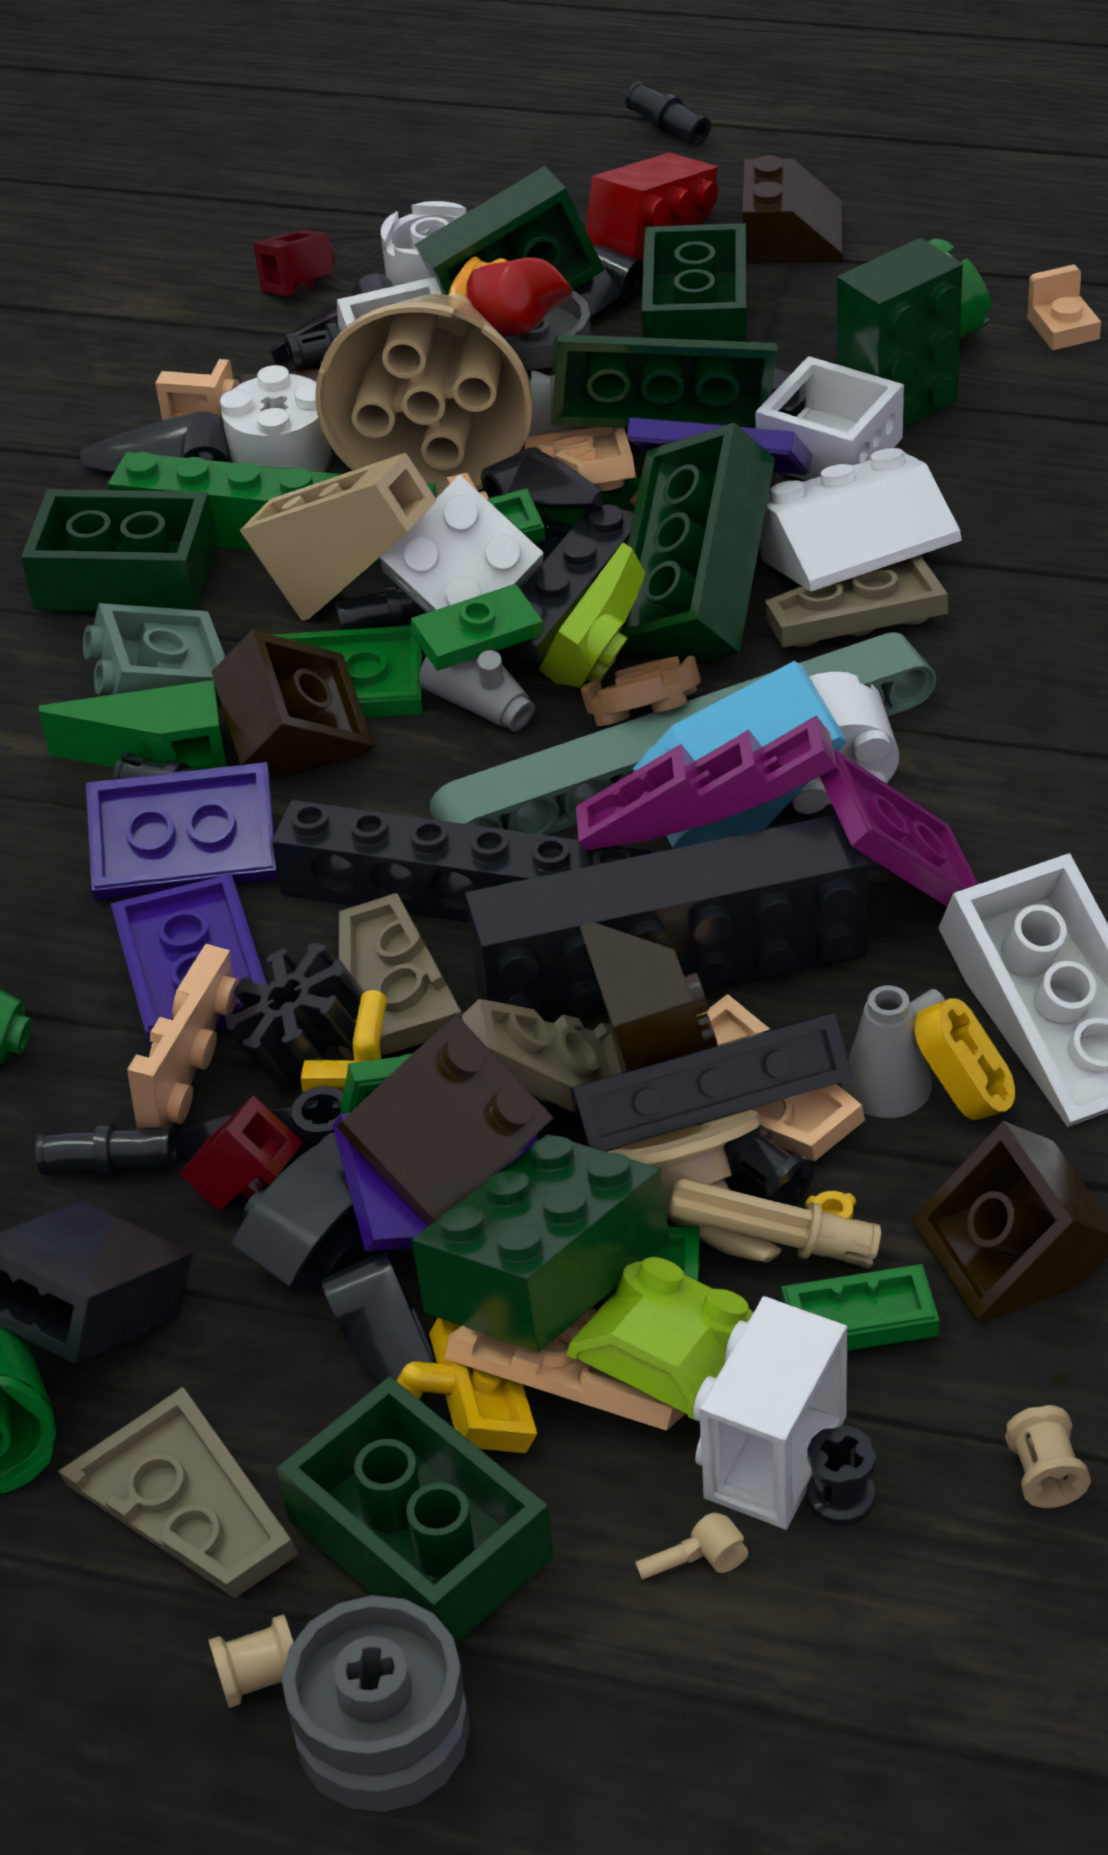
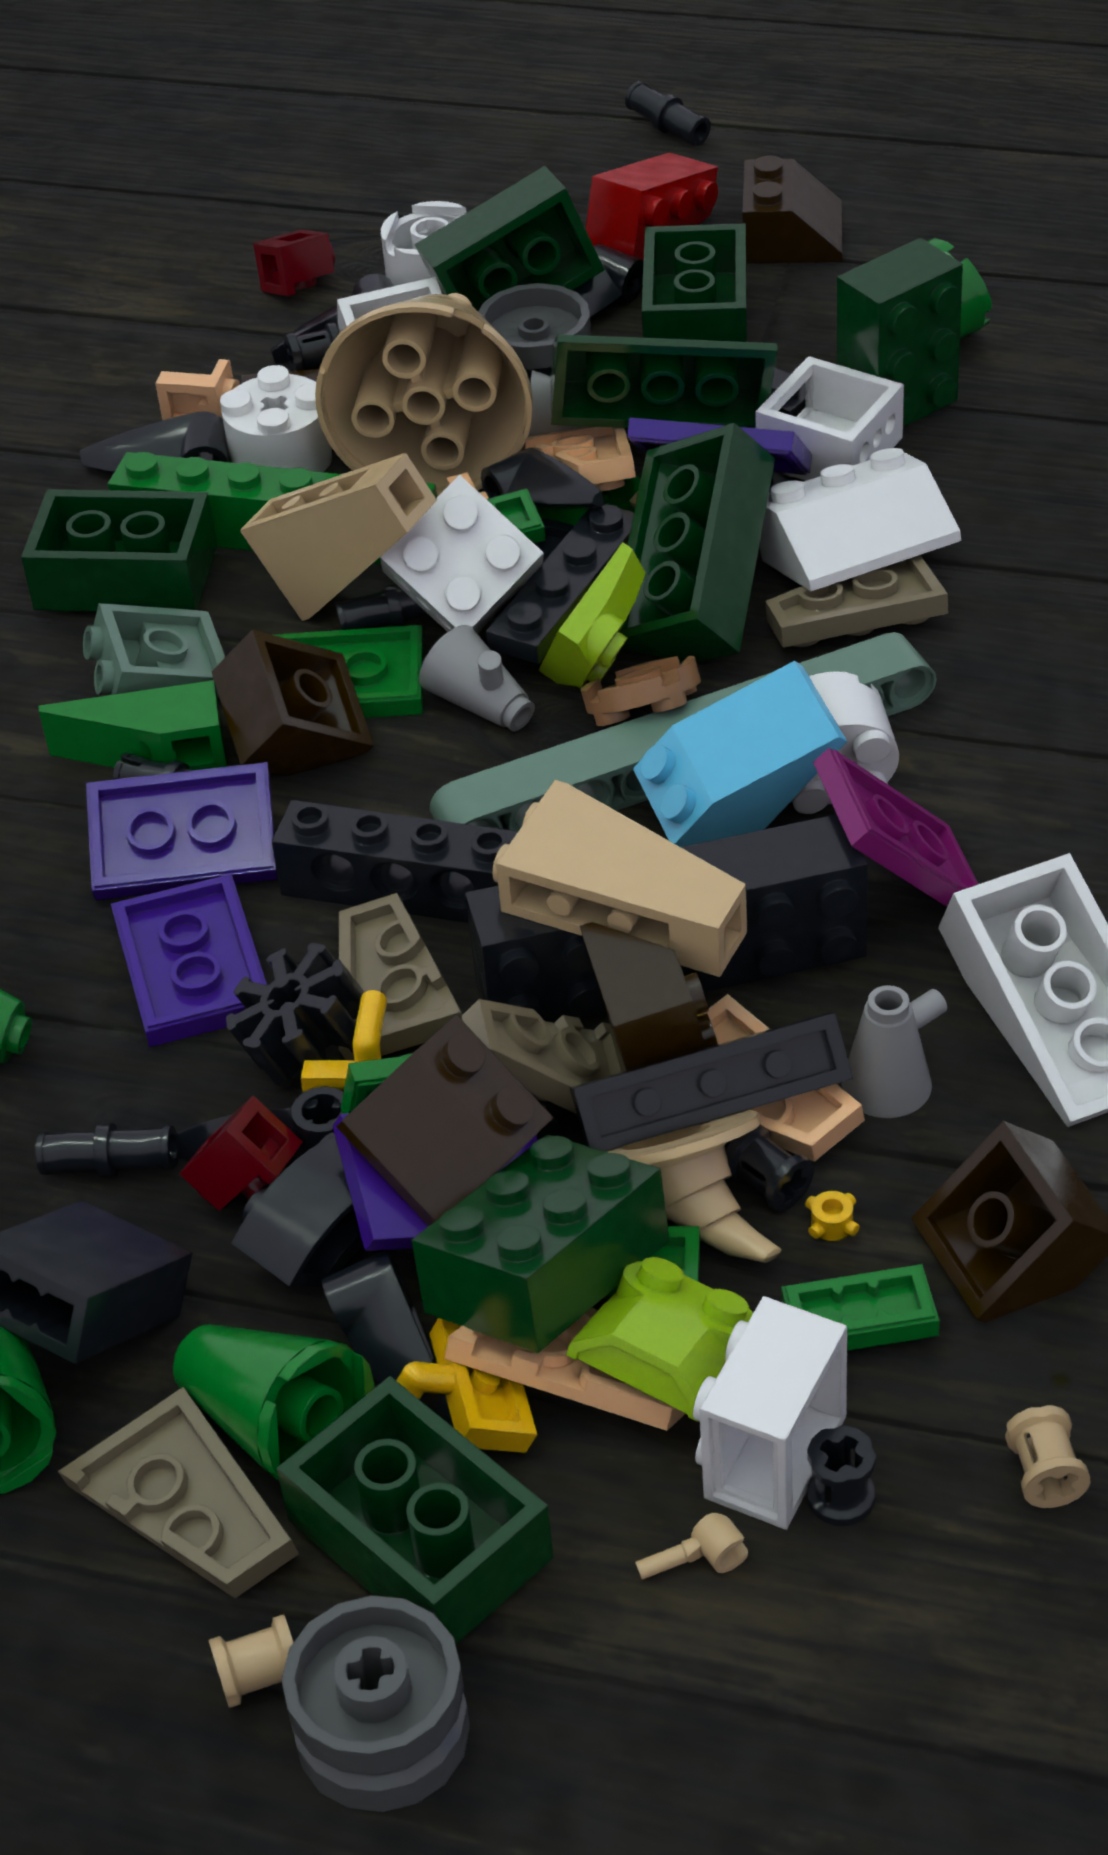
light nougat wing [127,944,240,1128] -> none
green plate [411,584,543,671] -> none
red hair [449,257,572,337] -> none
magenta slope [576,715,837,850] -> none
tan axle [668,1179,881,1269] -> none
yellow beam [914,998,1015,1120] -> none
light nougat bracket [1027,265,1101,350] -> none
none -> green cone [173,1324,375,1480]
none -> tan slope [492,780,747,977]

